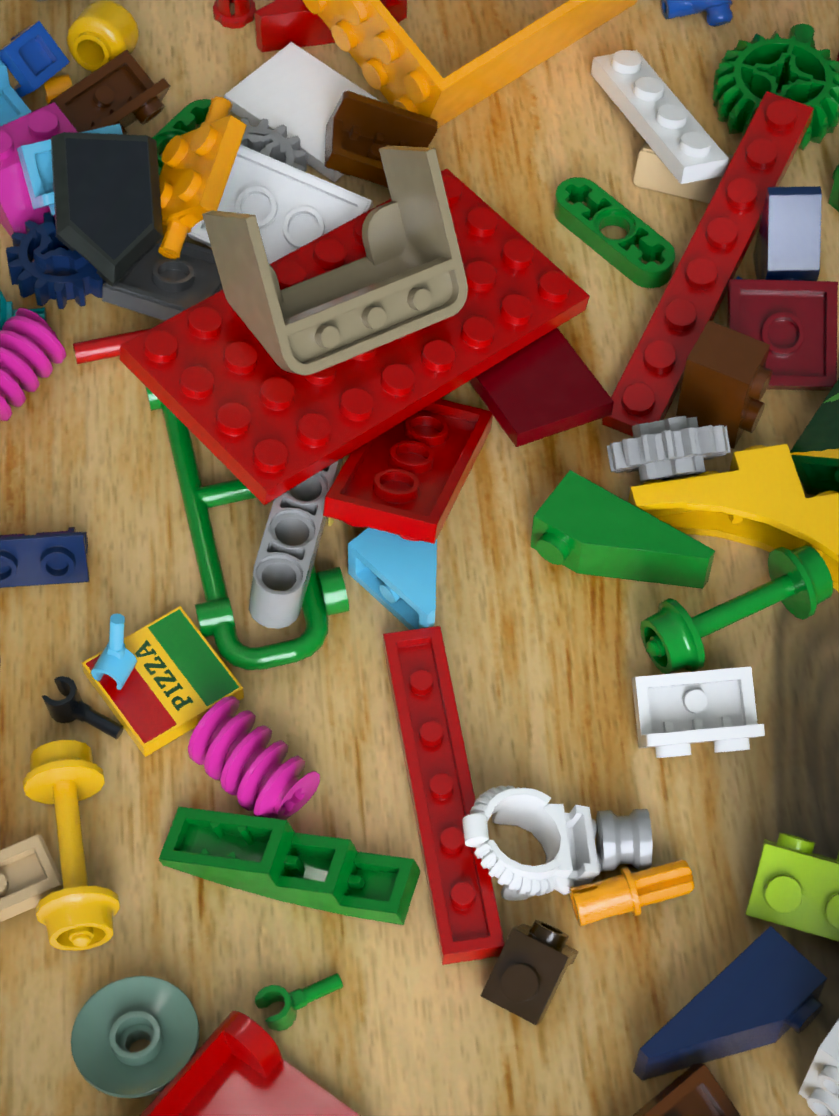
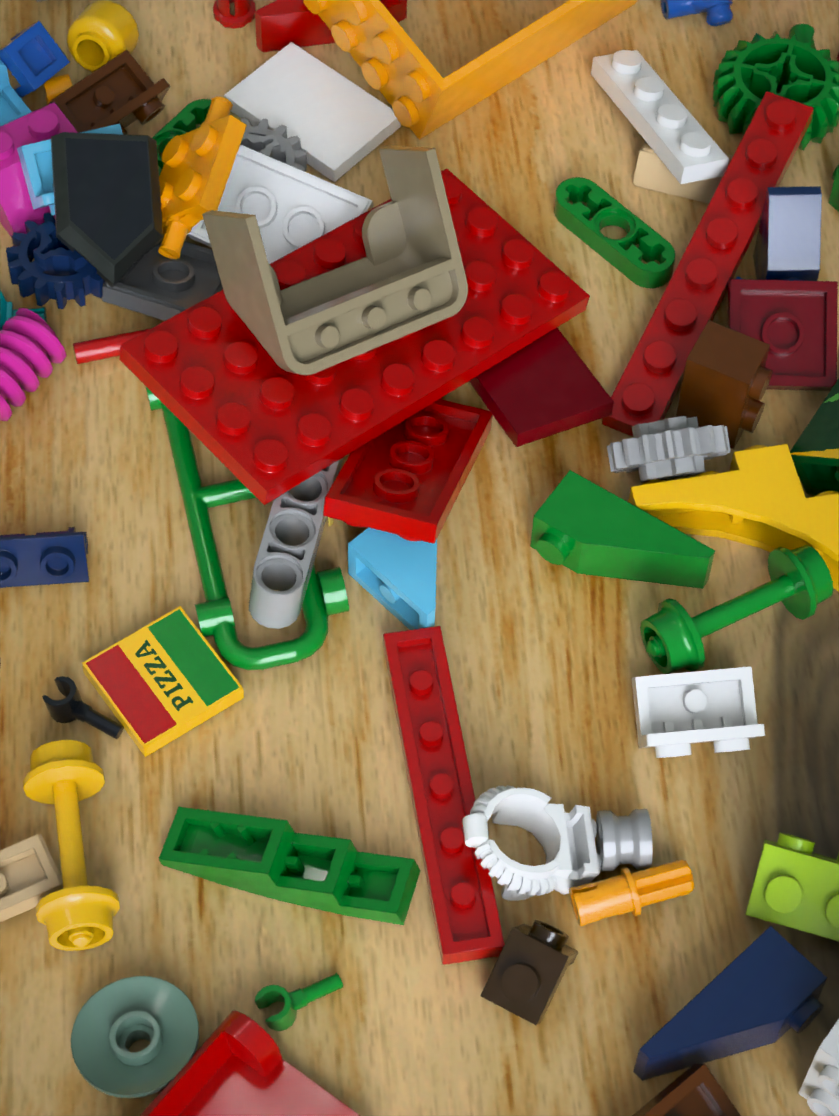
medium azure hand [91,613,137,690] -> none
dark pink piece [188,696,320,820] -> none
reddish brown bracket [324,91,438,189] -> none

